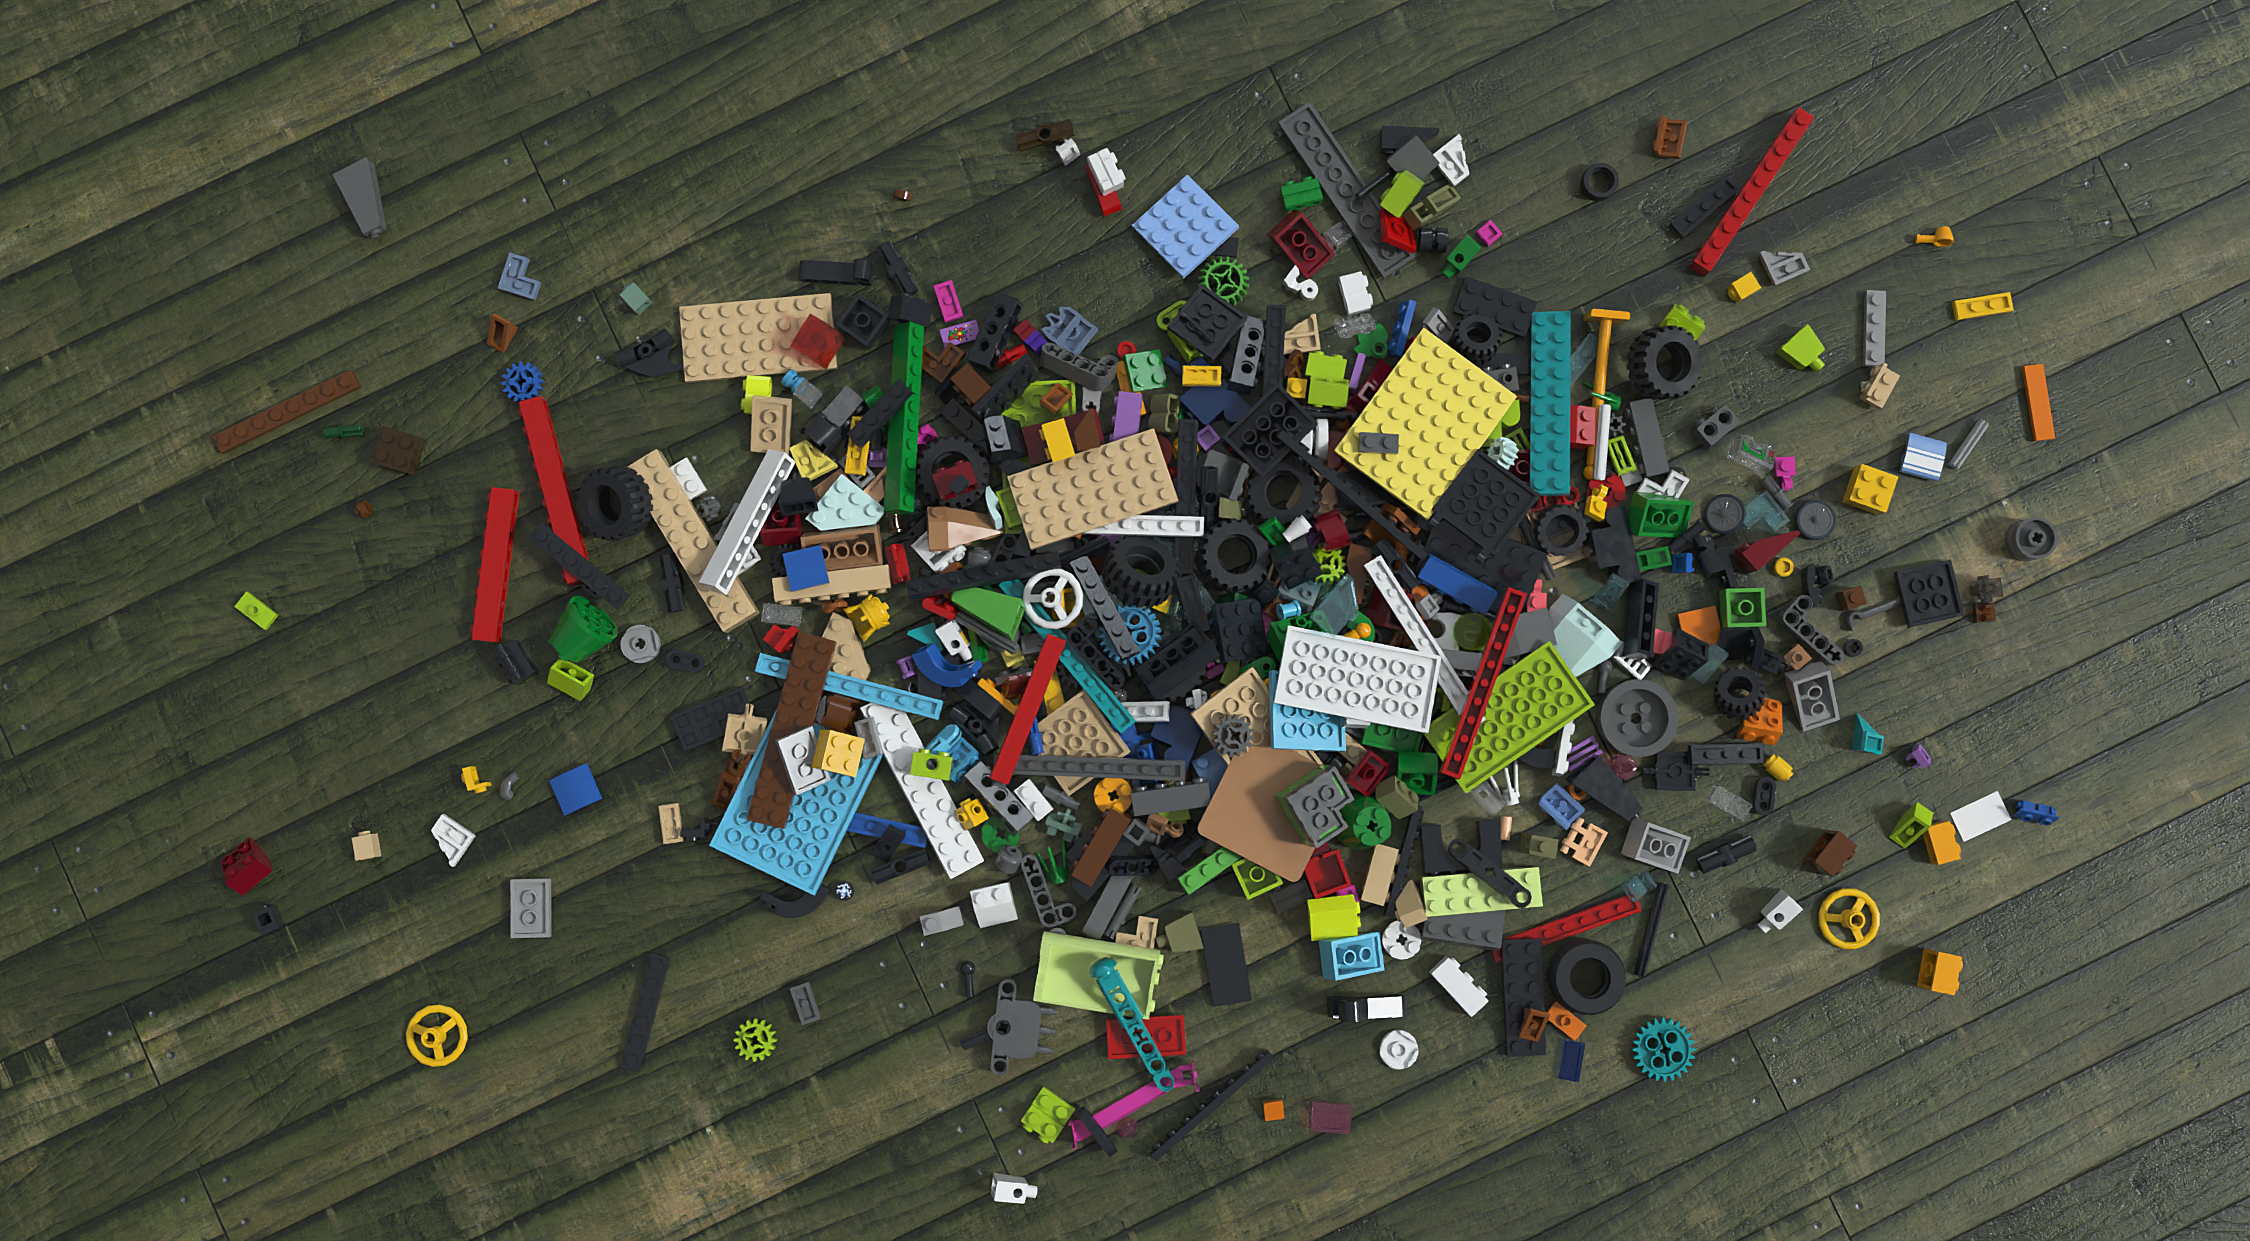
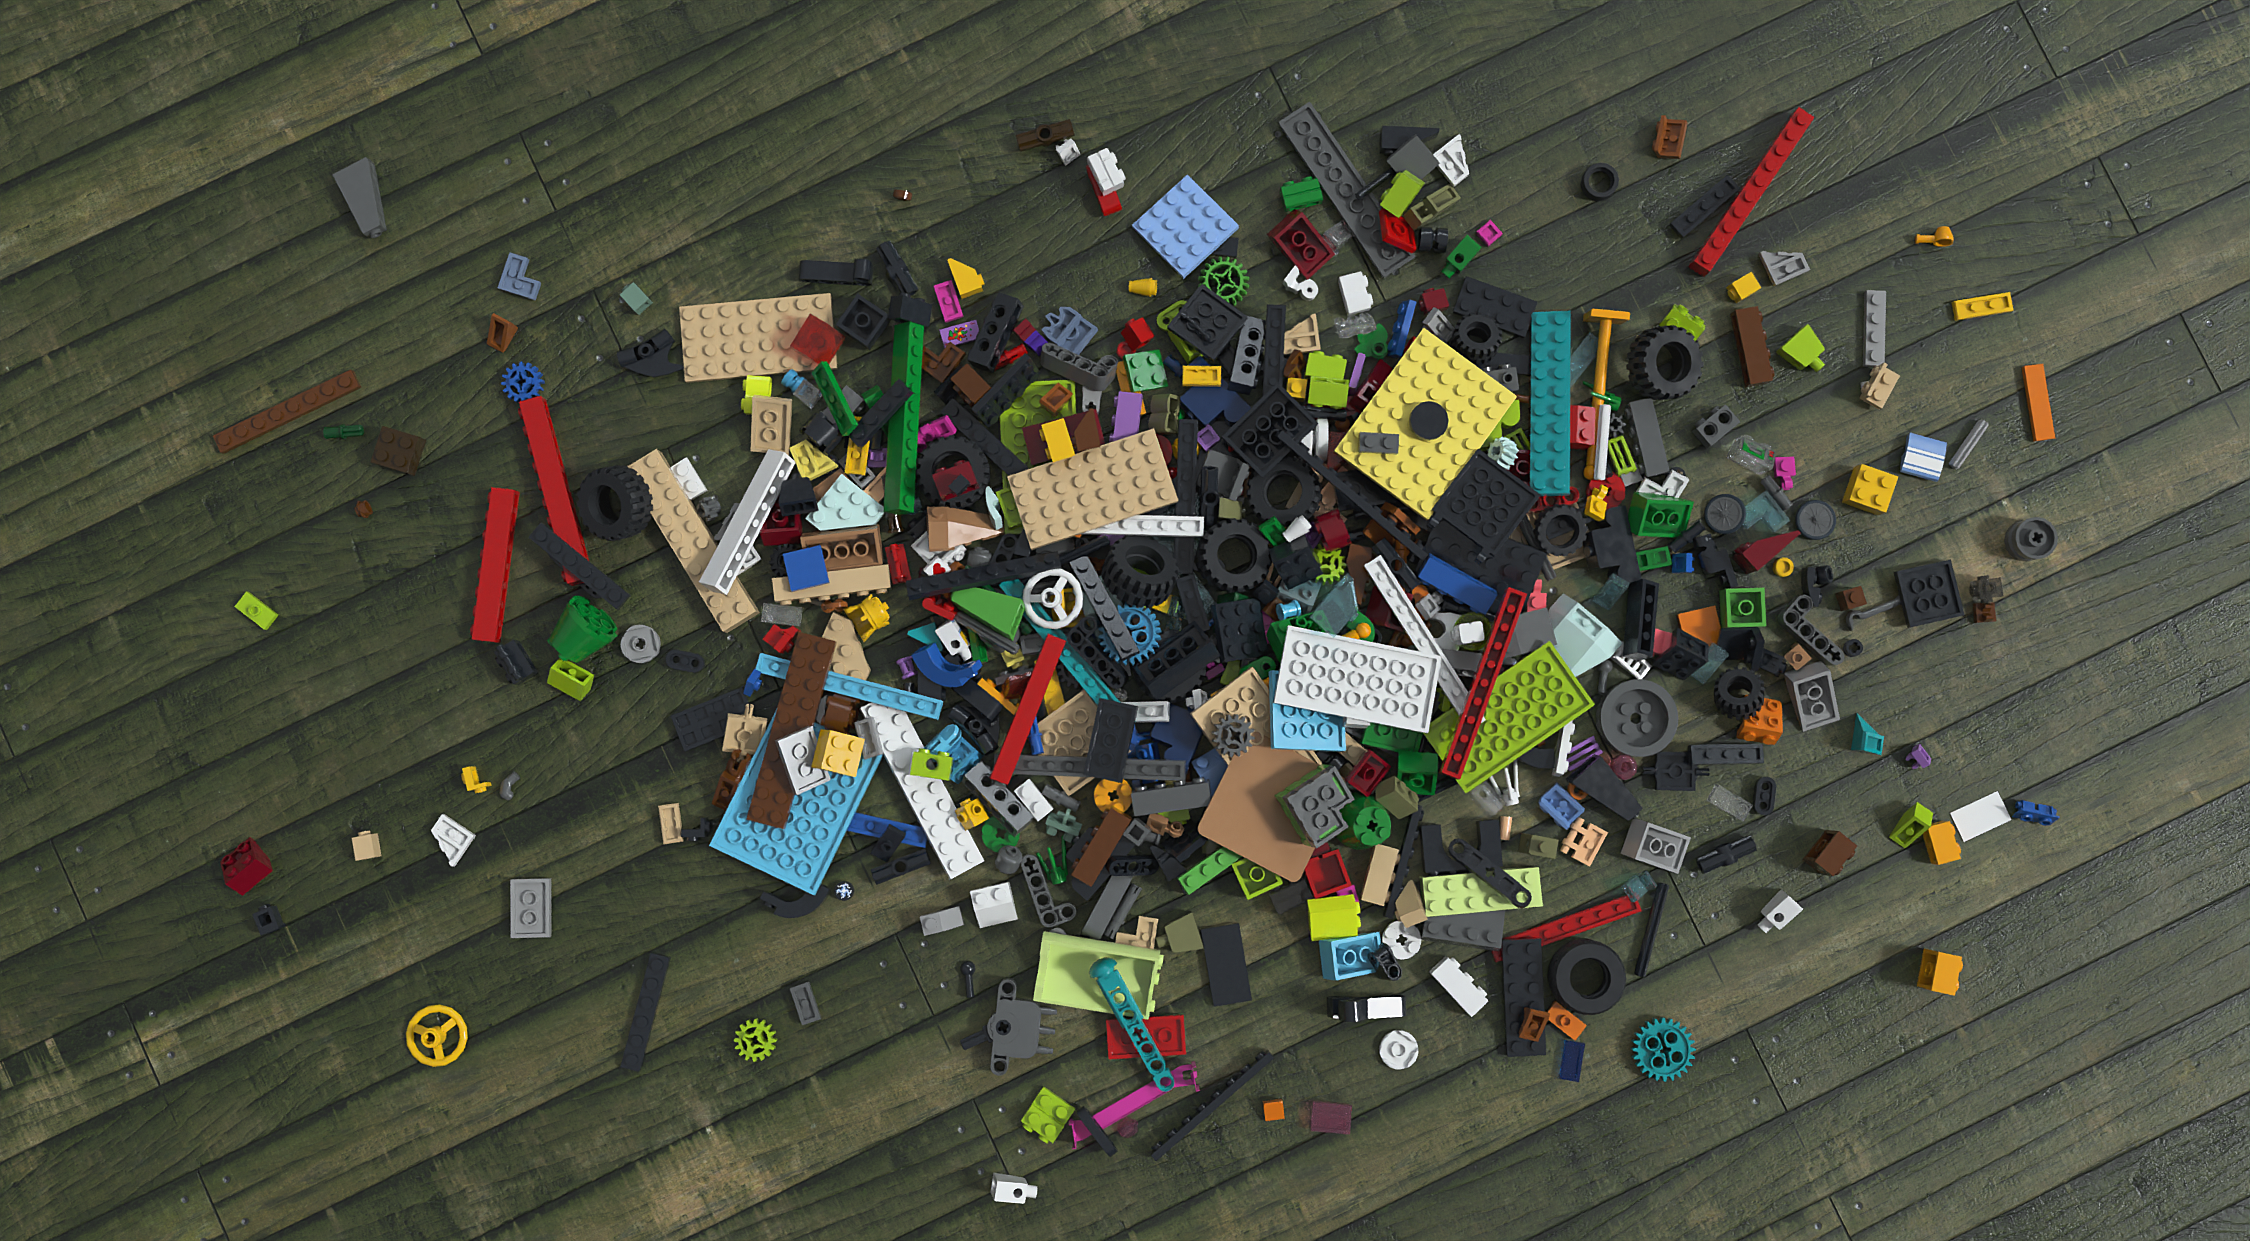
blue slope [549,764,602,816] -> none
black piece [659,553,686,613] -> none
black slope [982,415,1028,462] -> none
yellow brick [1763,754,1793,782] -> none
yellow piece [1818,888,1880,949] -> none
none -> blue plate [743,669,762,696]
none -> green plate [812,361,858,436]
none -> white tile [923,555,951,576]
none -> dark pink plate [930,415,957,438]
none -> yellow slope [948,258,985,299]
none -> black plate [1083,698,1138,783]
none -> red brick [1121,317,1155,351]
none -> yellow cone [1129,278,1157,297]
none -> black piece [1367,943,1402,981]
none -> black tile [1409,401,1449,441]
none -> dark red brick [1418,288,1449,316]
none -> white brick [1450,621,1485,646]
none -> reddish brown brick [1730,306,1774,388]

